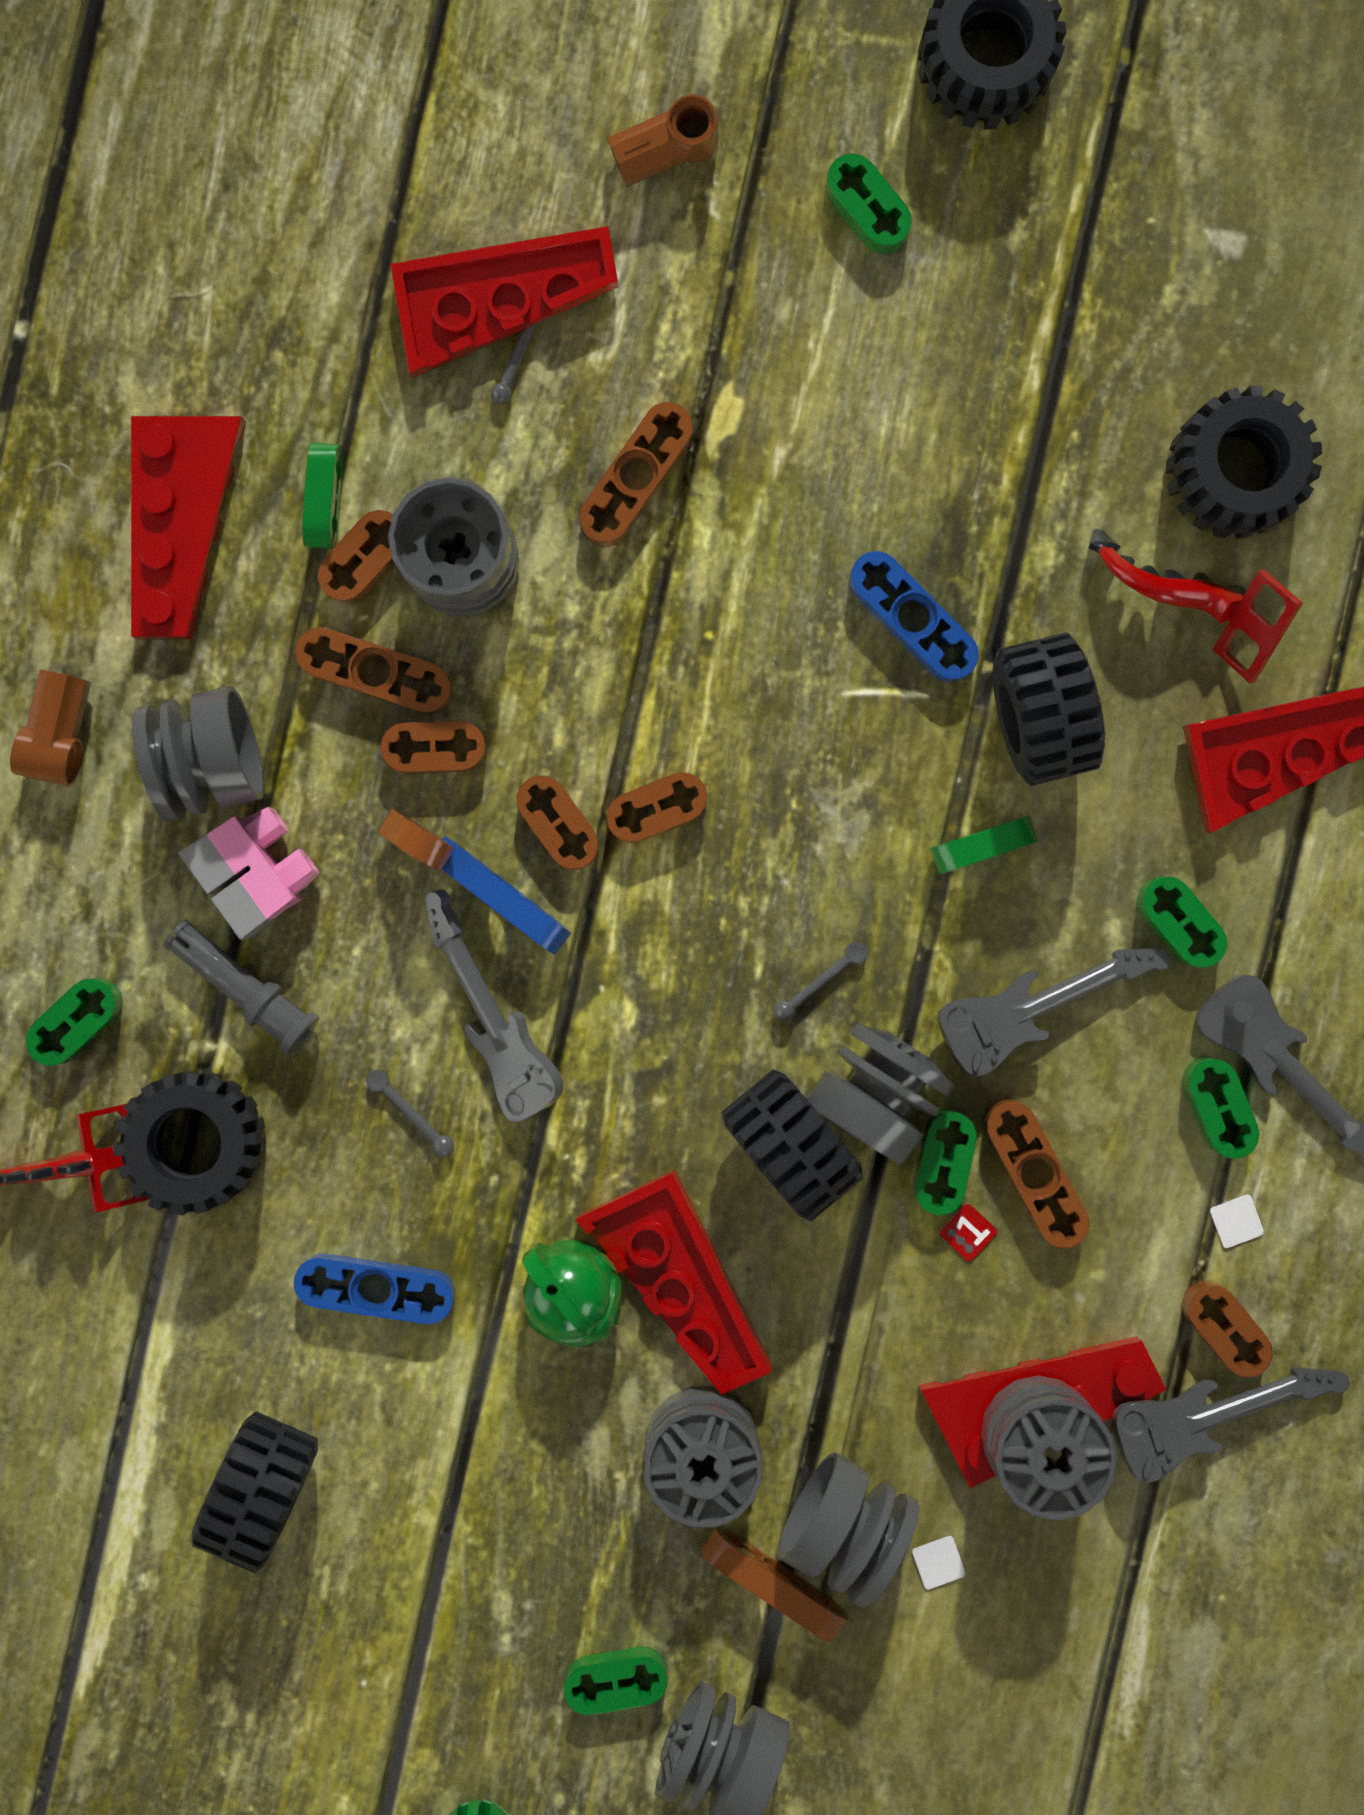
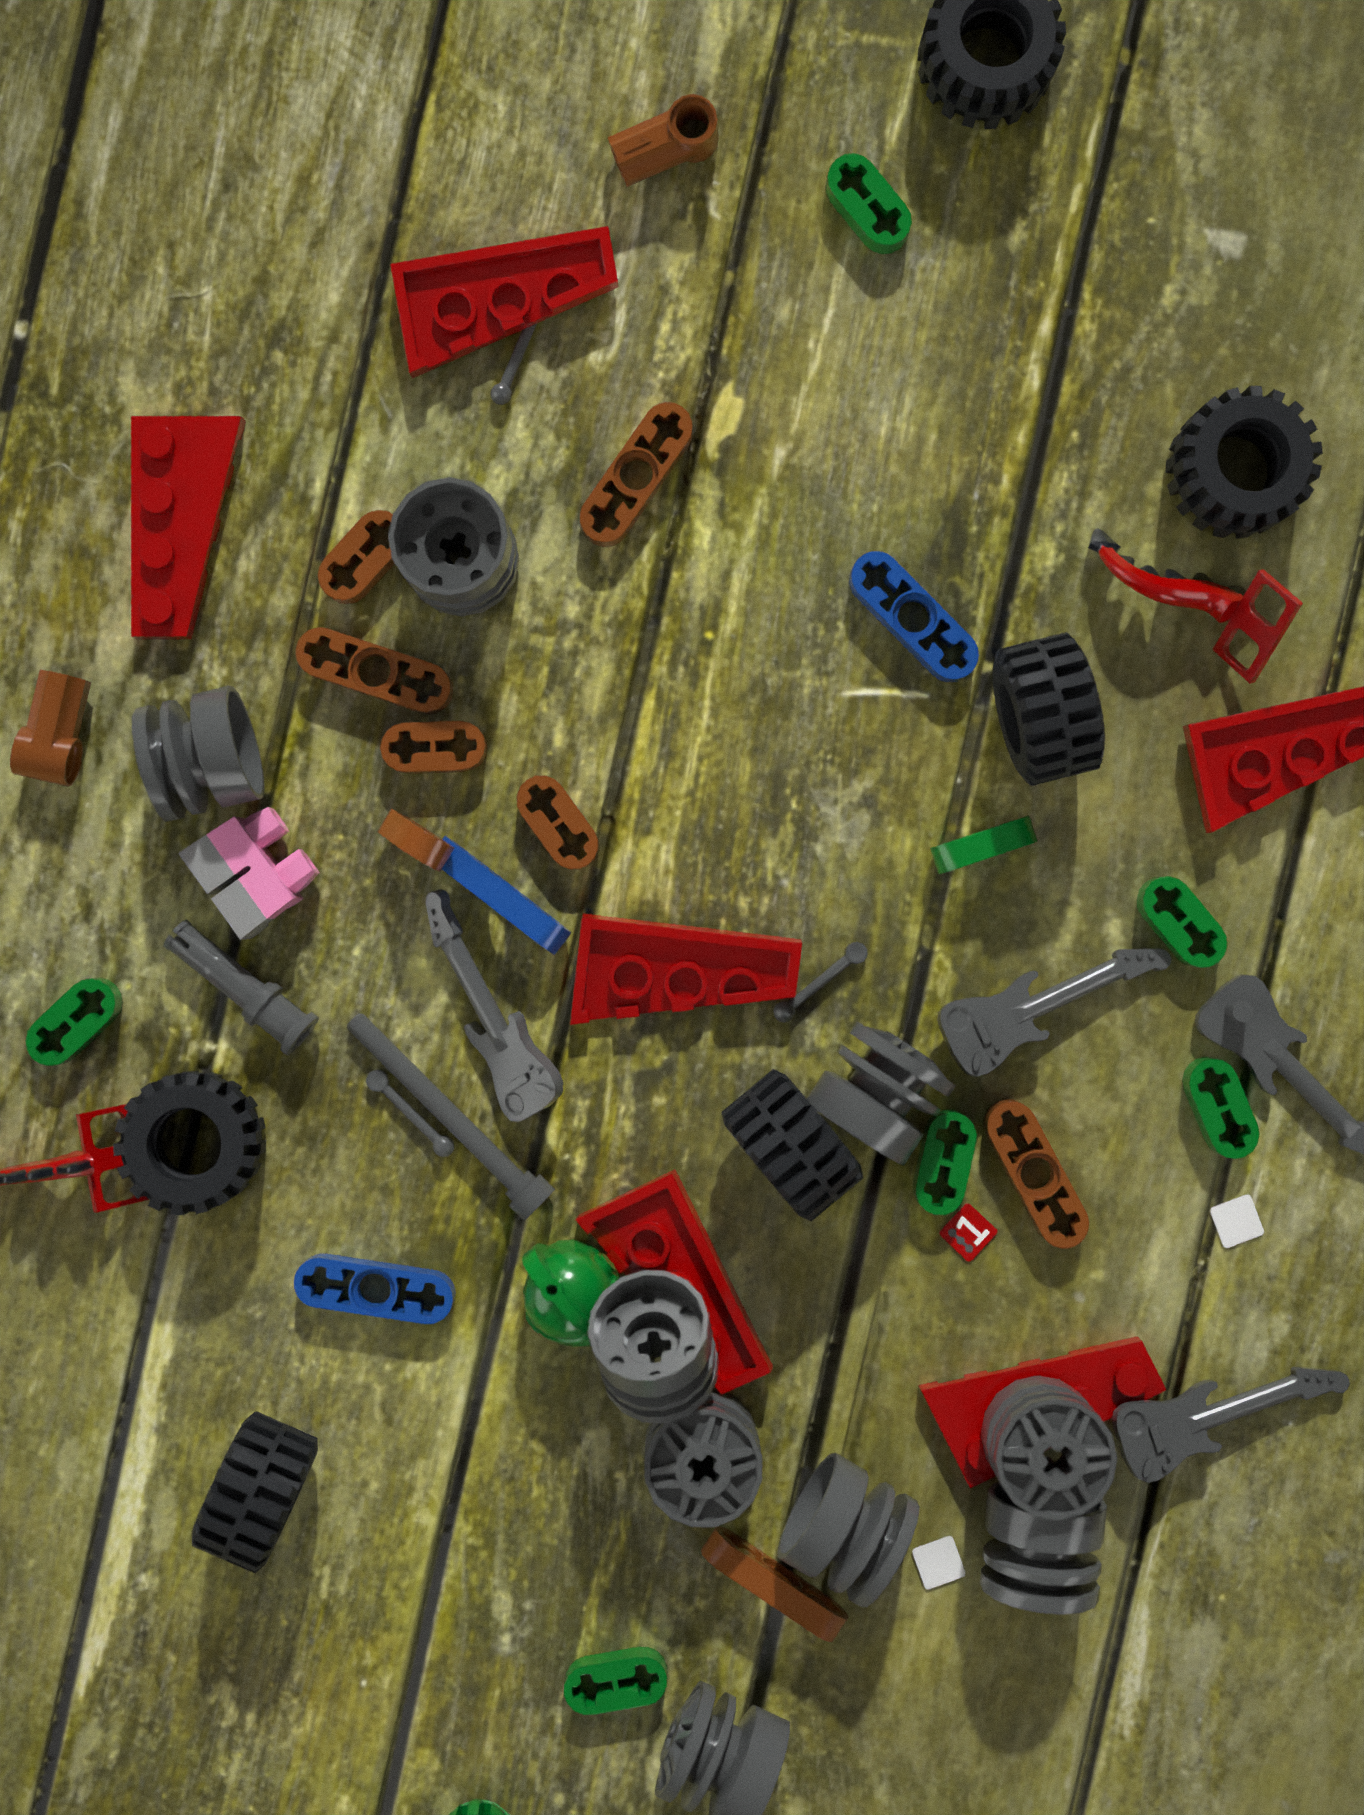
green beam [302,442,343,549] -> none
dark orange beam [607,772,707,843] -> none
dark orange beam [1182,1280,1273,1378] -> none
none -> dark grey piece [347,1013,555,1221]
none -> red wing [570,914,803,1025]
none -> dark grey wheel [588,1270,719,1423]
none -> dark grey wheel [980,1482,1107,1615]

